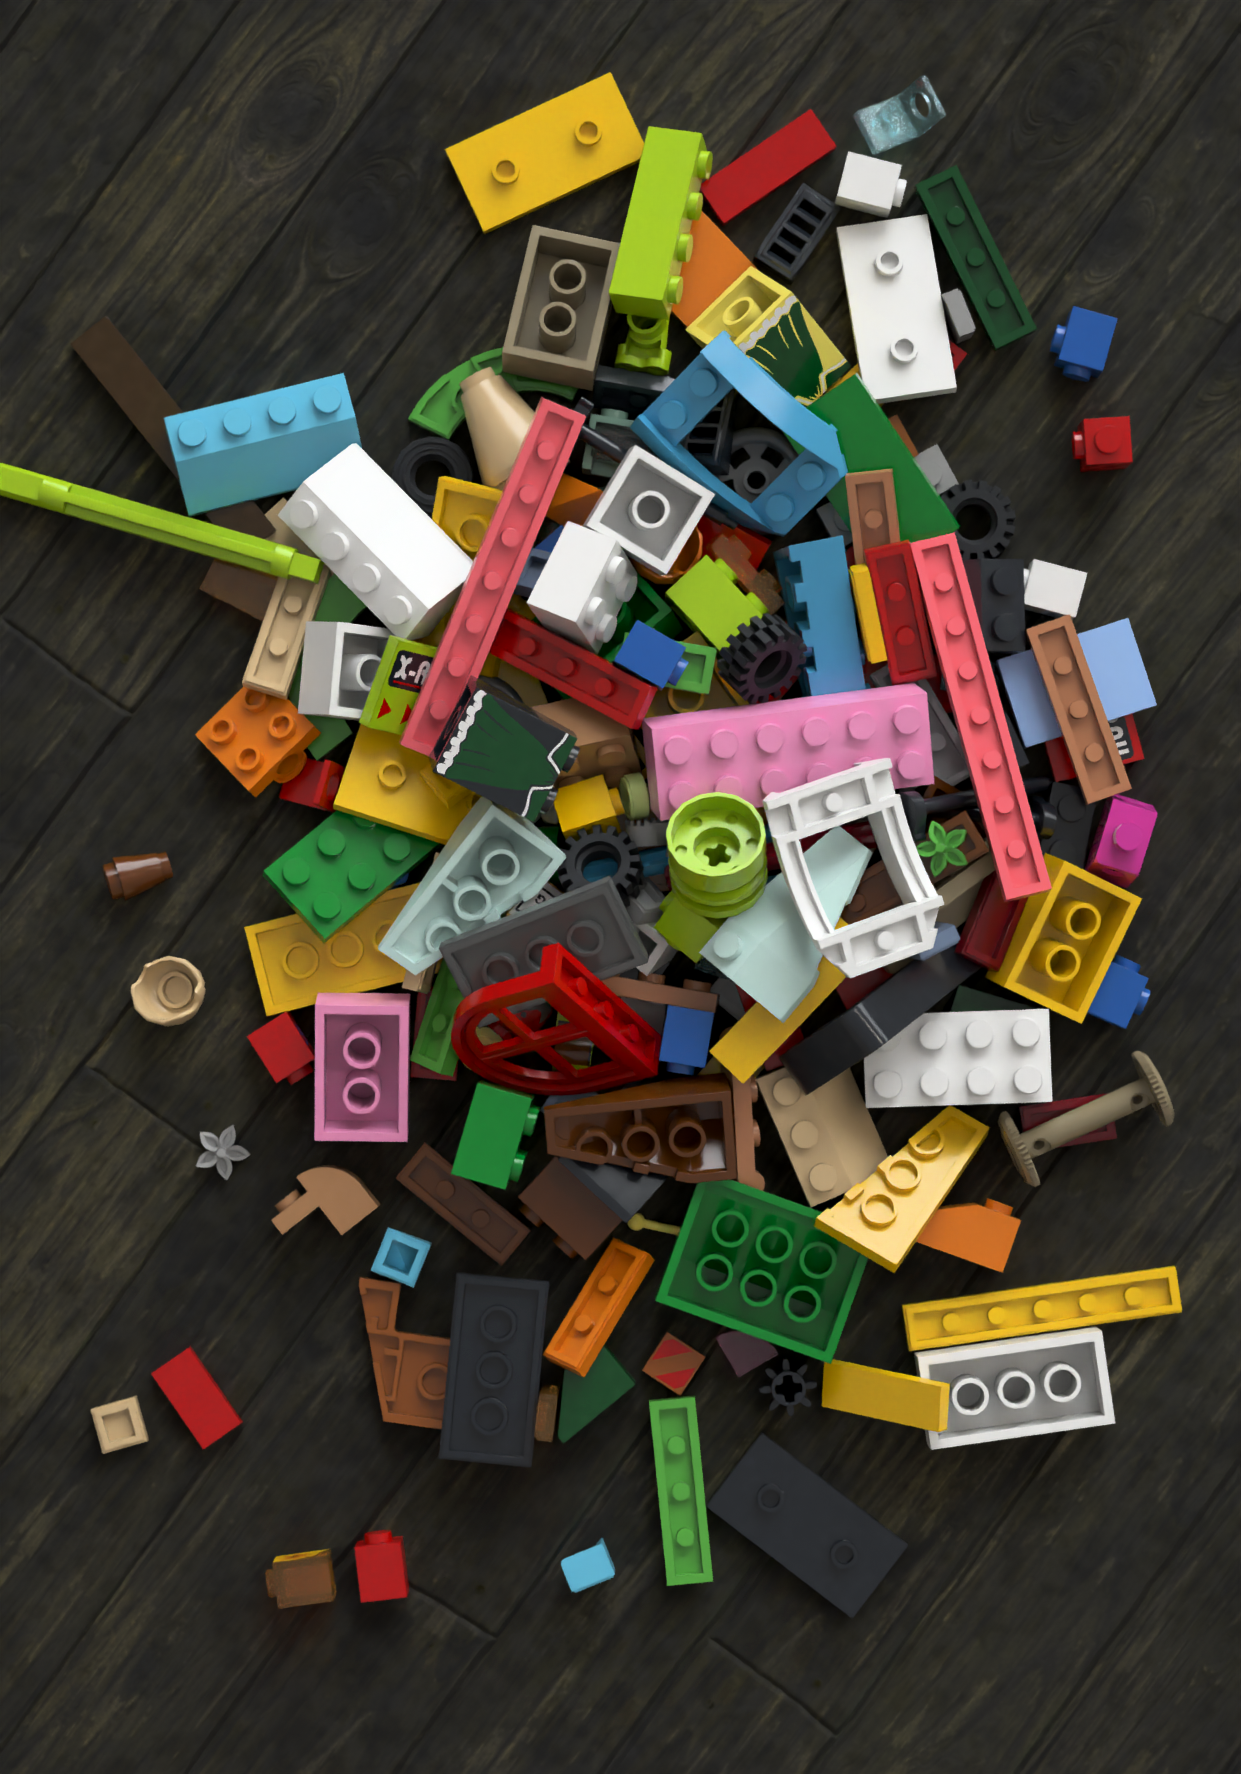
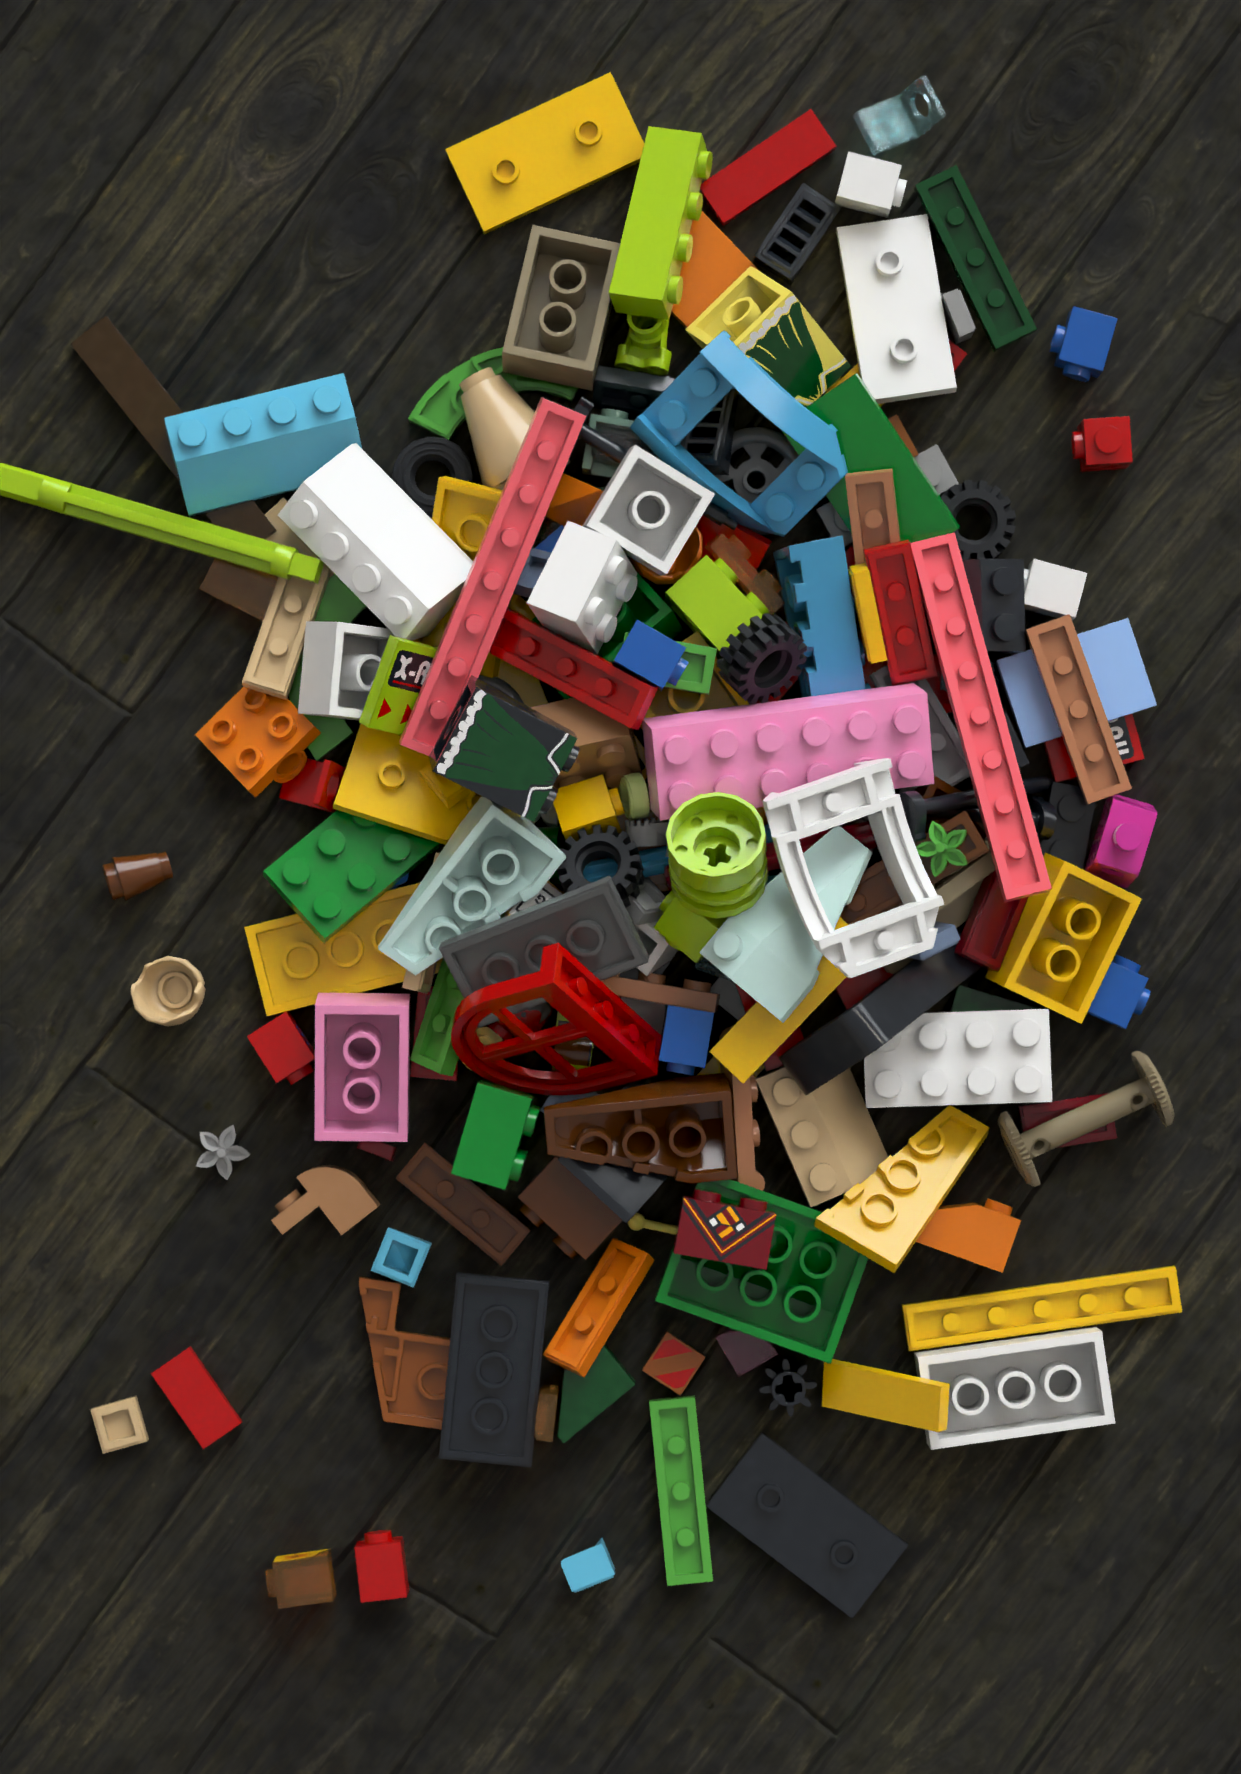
none -> dark red piece [357,1141,397,1162]
none -> brick [673,1189,776,1270]

